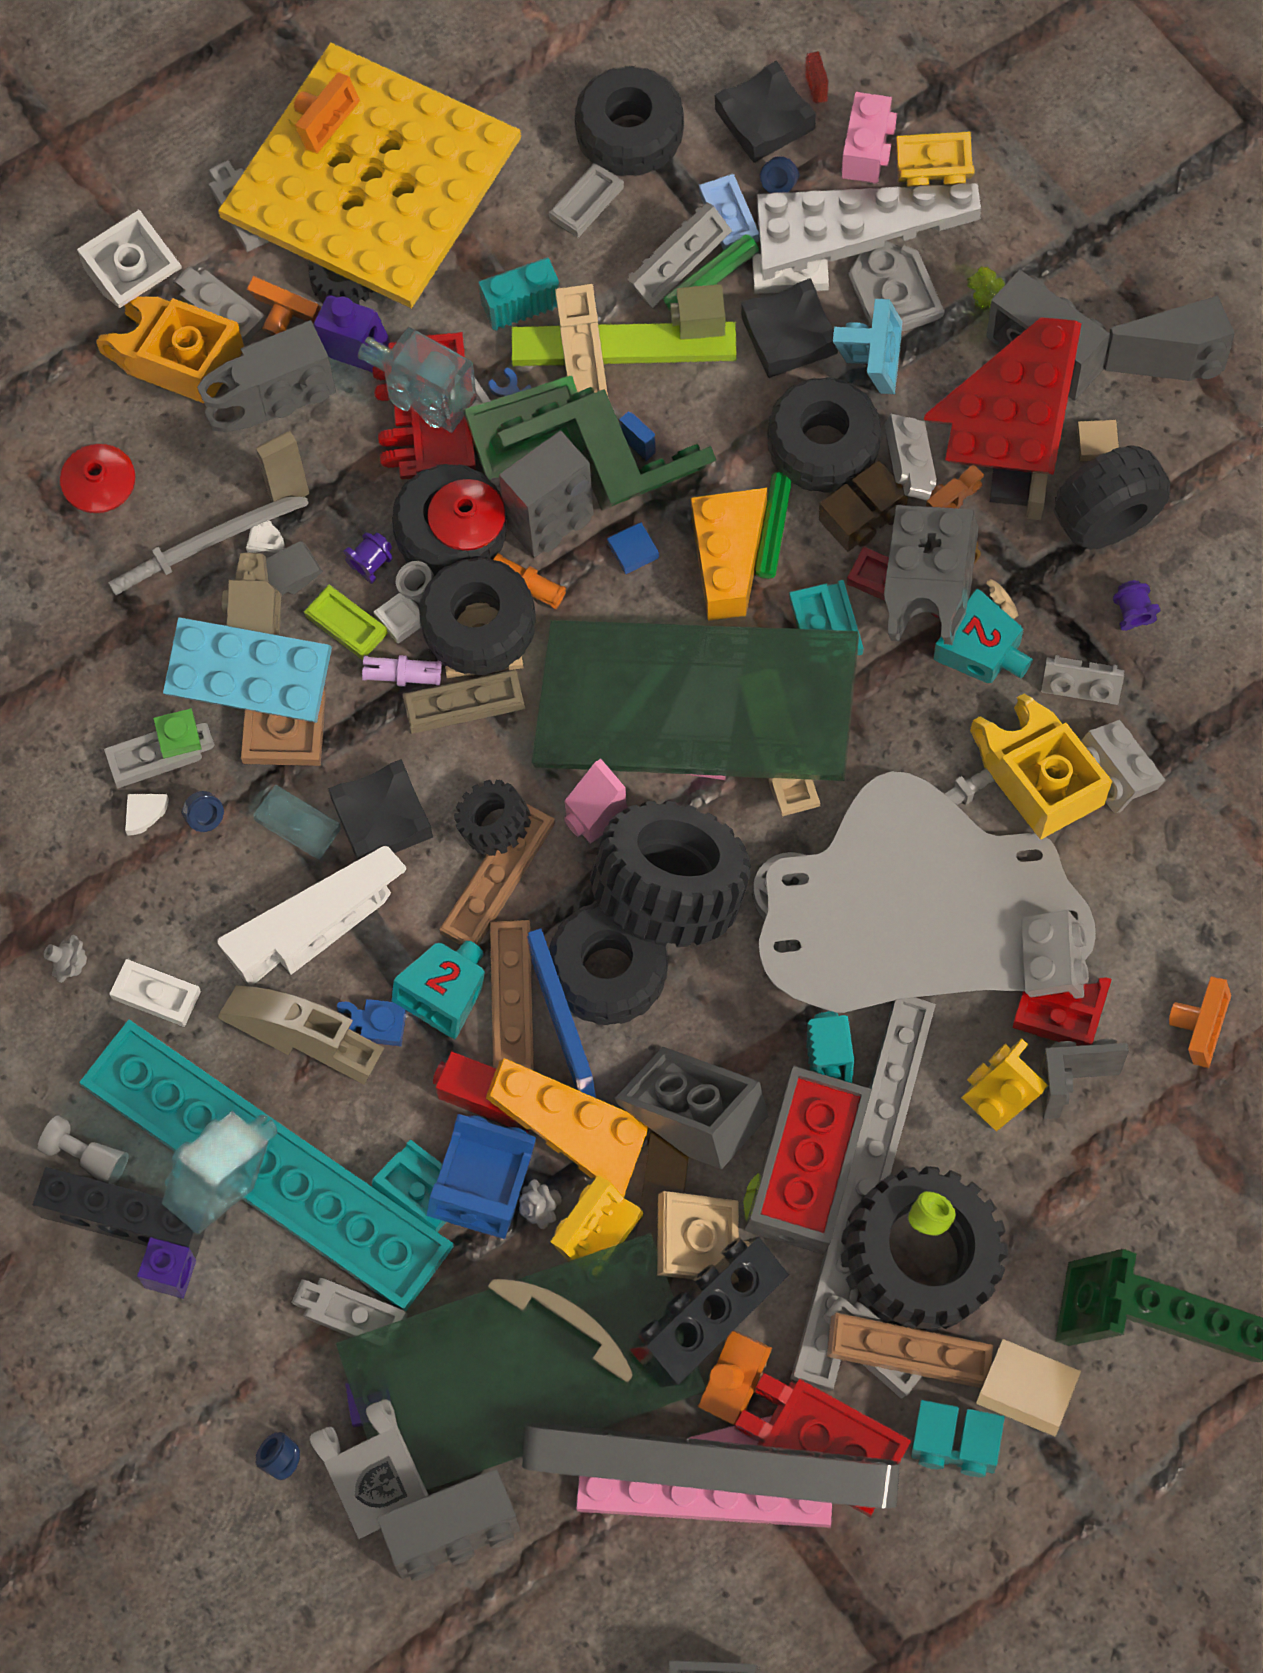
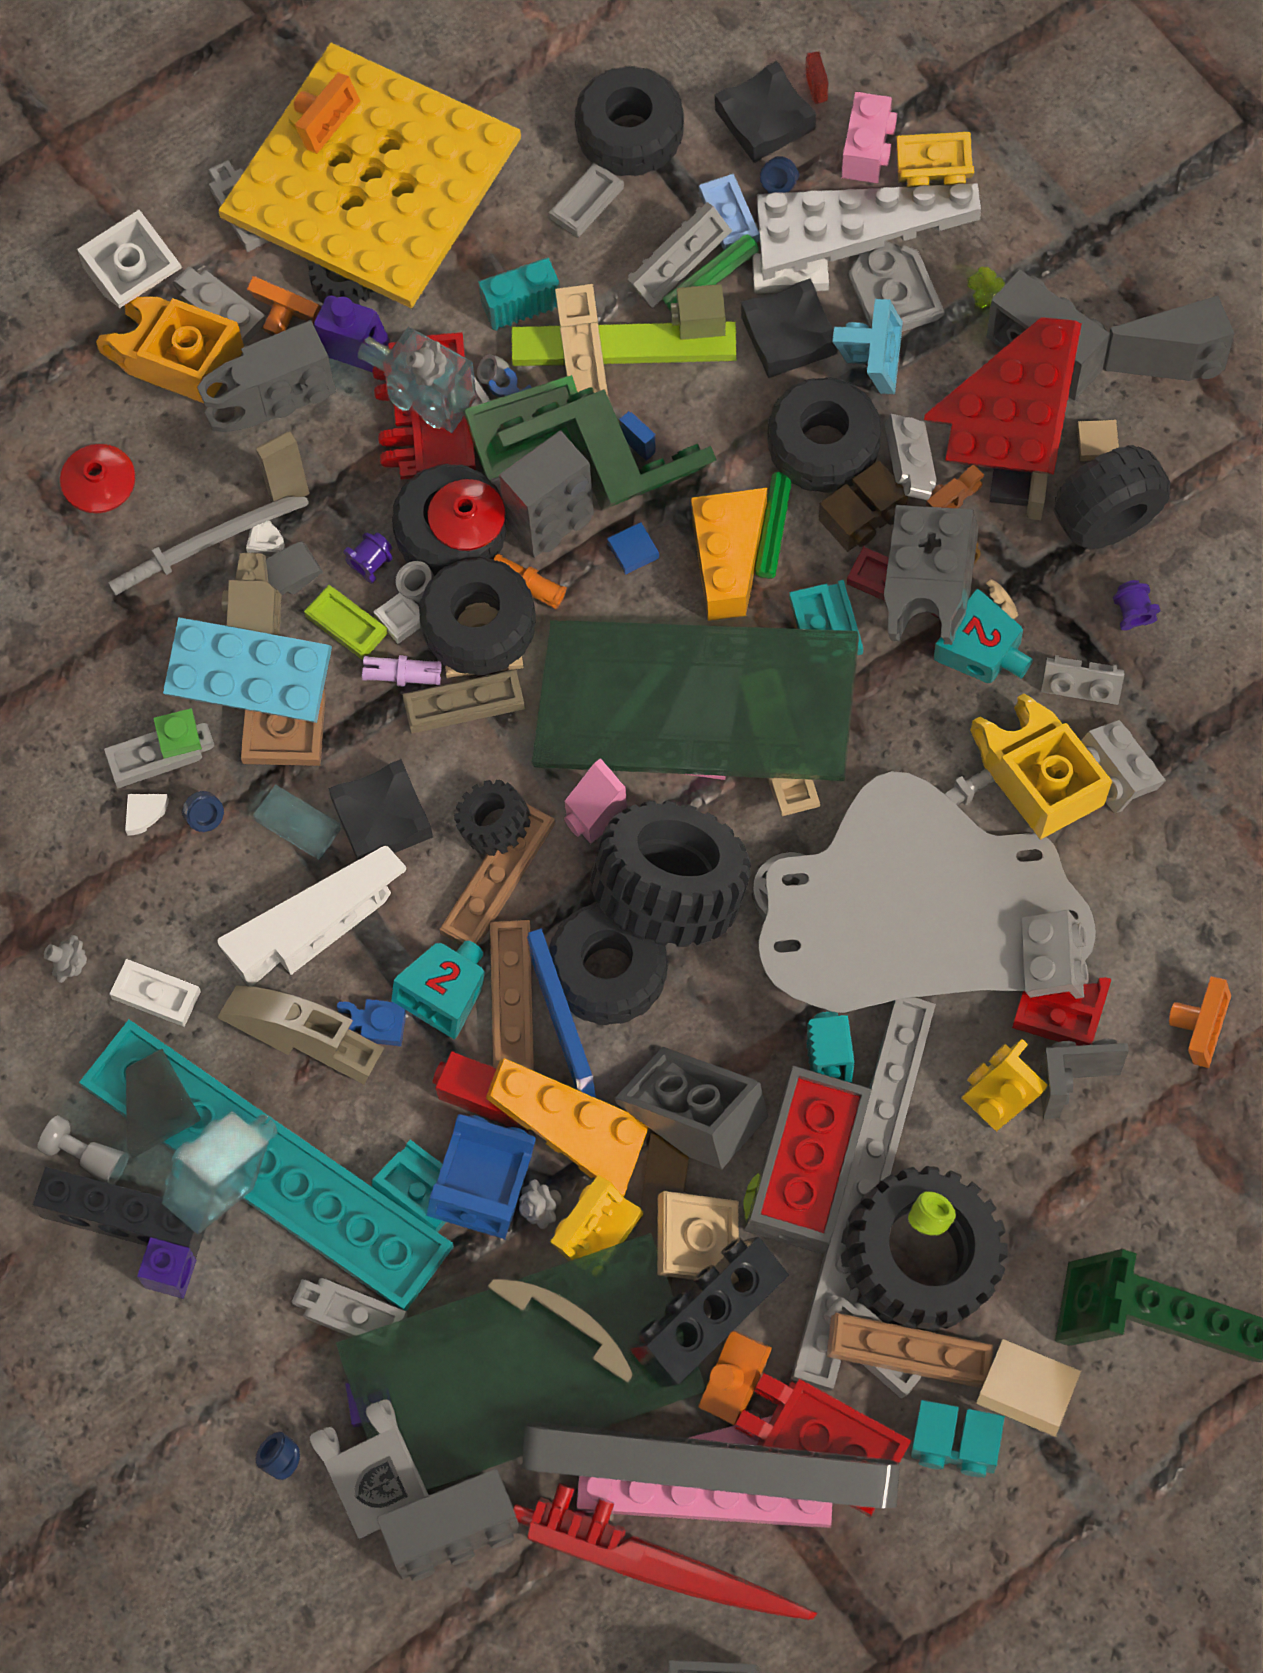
none -> clear smoke wing [126,1049,202,1159]
none -> light grey plant [406,340,447,386]
none -> light grey hinge [477,354,509,386]
none -> red piece [513,1483,817,1620]

